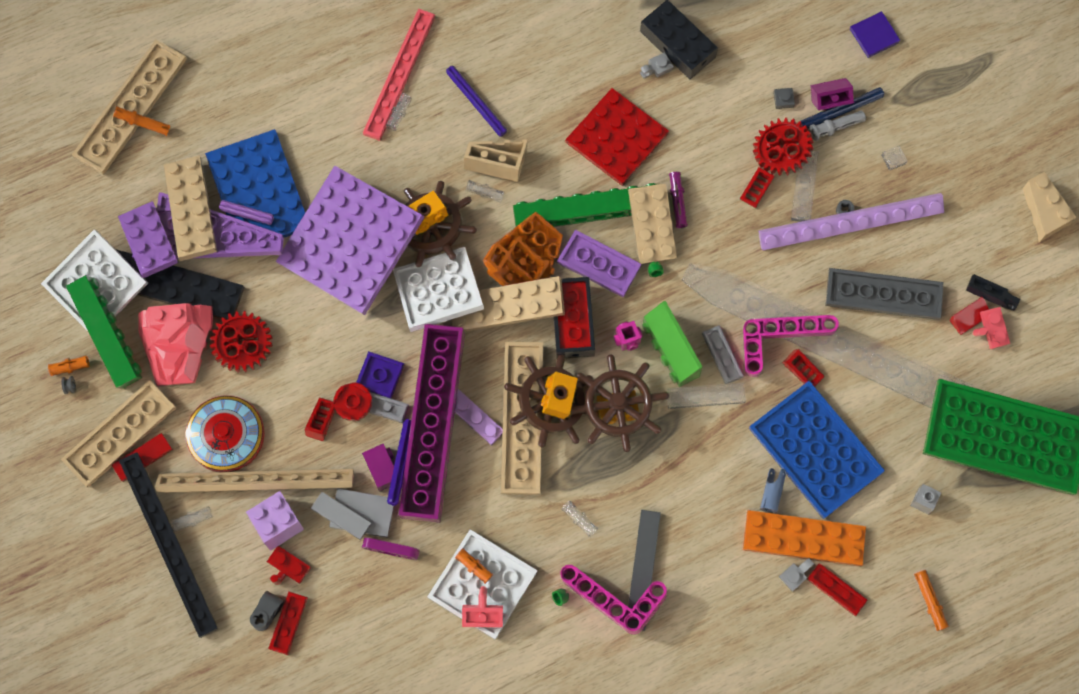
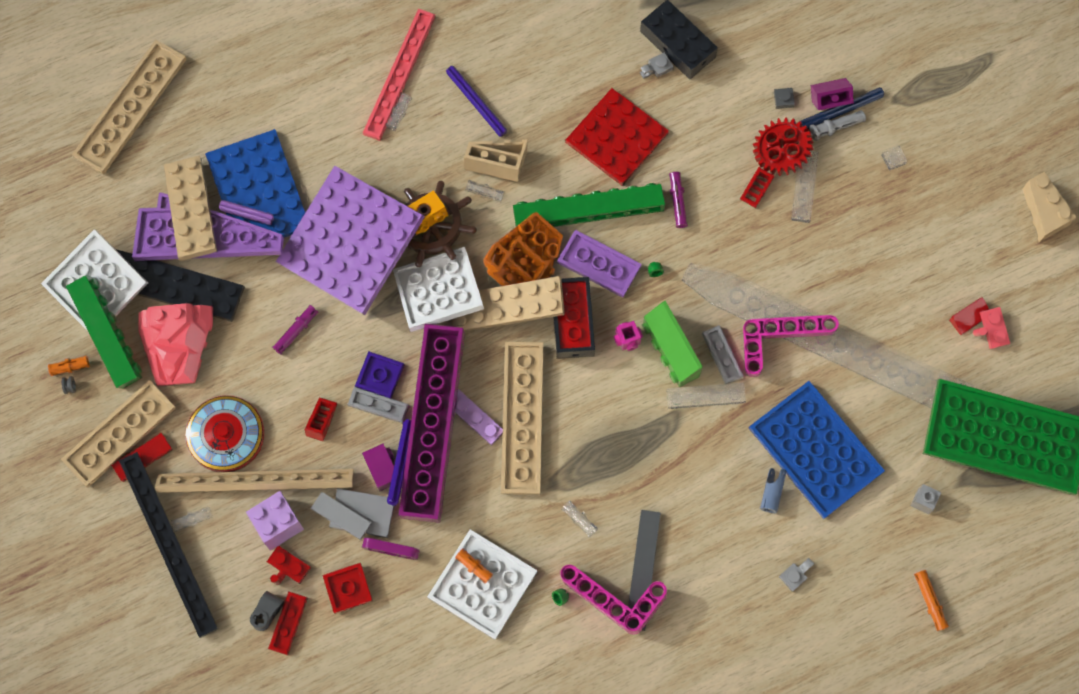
orange pin [113,106,170,136] -> none
medium lavender plate [118,201,179,278] -> none
red gear [210,311,273,373] -> none
red tile [333,382,372,421] -> none
coral plate [462,586,503,627] -> none
reddish brown brick [504,355,599,448] -> none
reddish brown brick [570,354,669,452] -> none
tan plate [628,183,677,264] -> none
orange plate [743,510,866,566] -> none
lavender plate [759,193,944,250] -> none
red slope [782,349,825,387] -> none
red tile [807,563,868,616] -> none
dark grey plate [825,268,944,320] -> none
dark grey bush [836,200,854,214] -> none
dark purple tile [850,11,900,58] -> none
black hinge [966,274,1020,311] -> none
none -> magenta pin [272,305,319,355]
none -> red plate [322,562,373,614]

